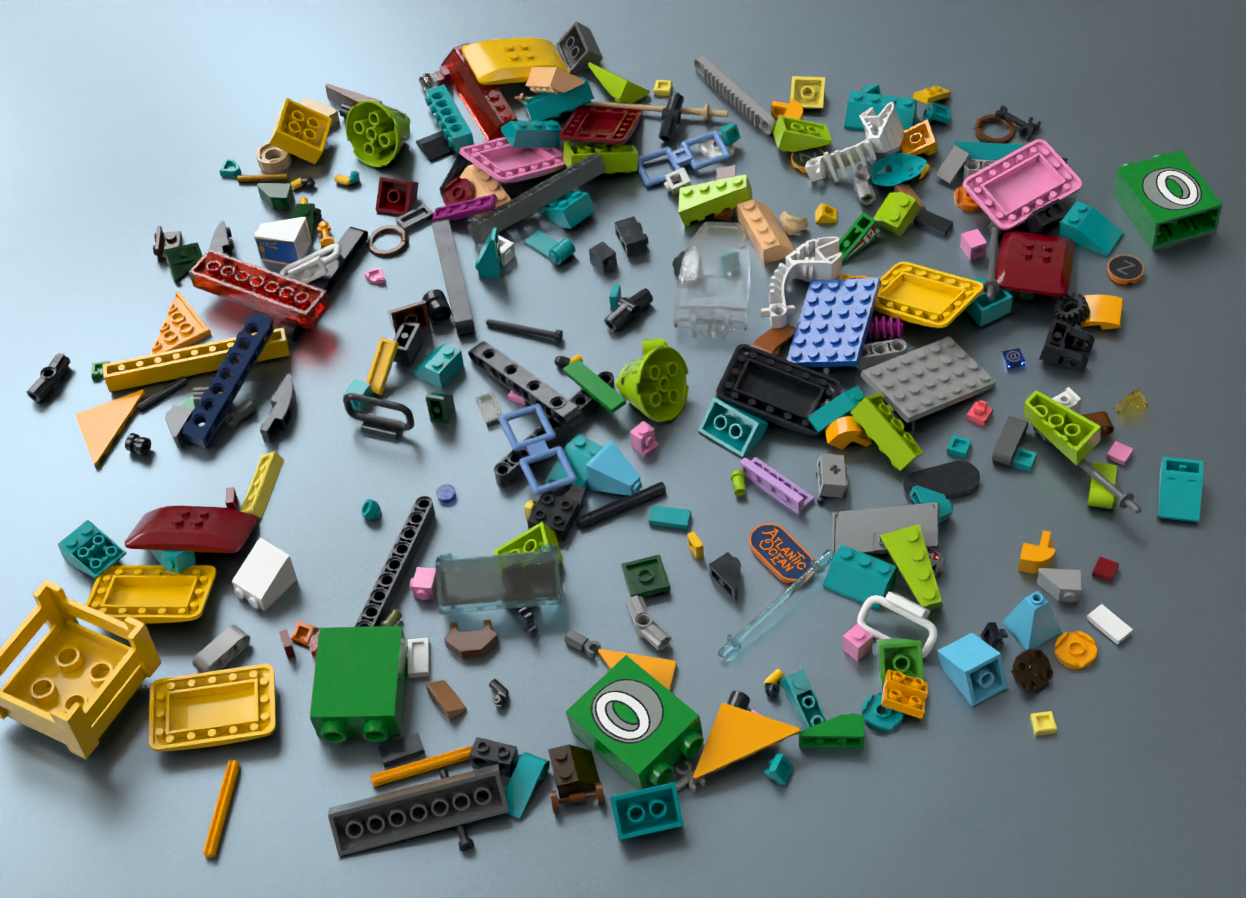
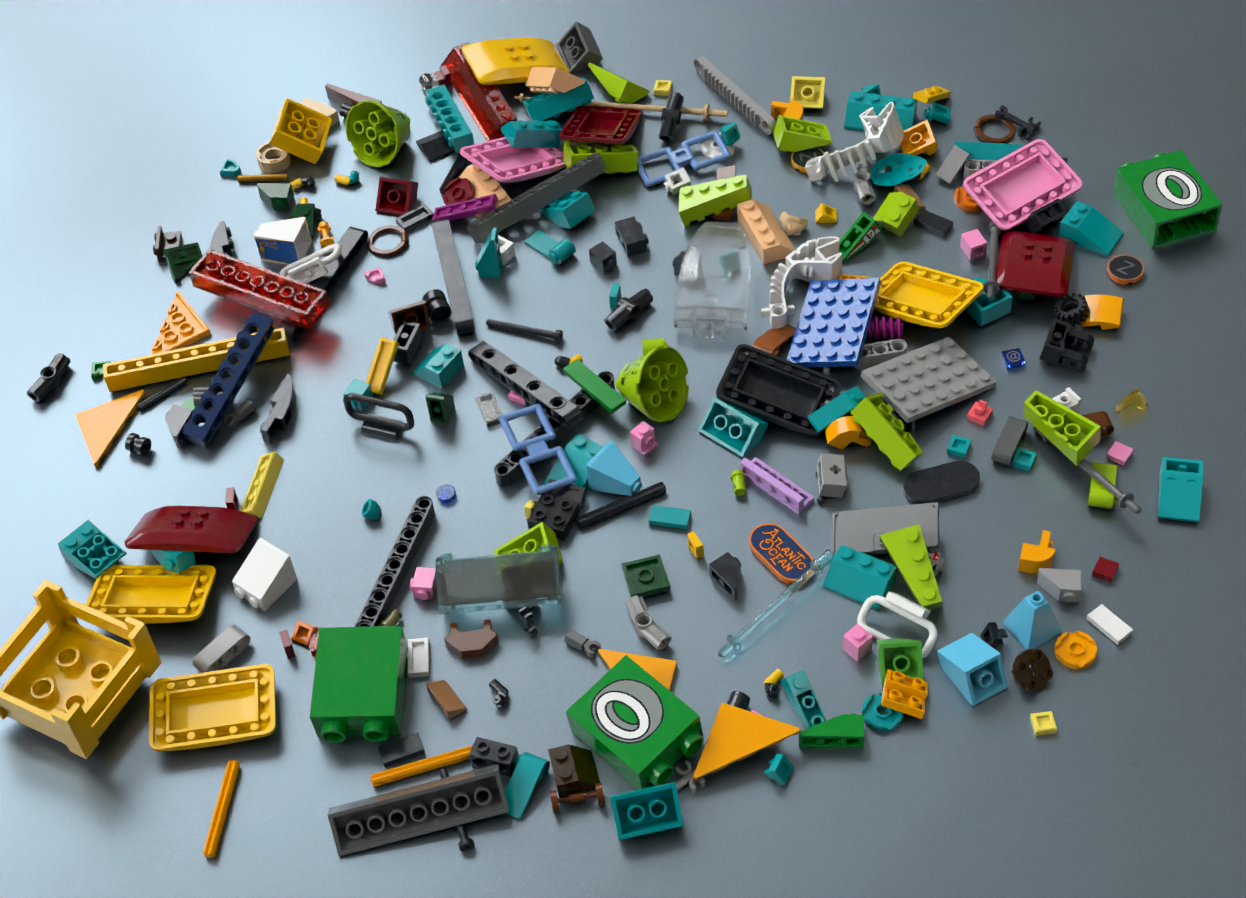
teal slope [909,486,954,523] -> none

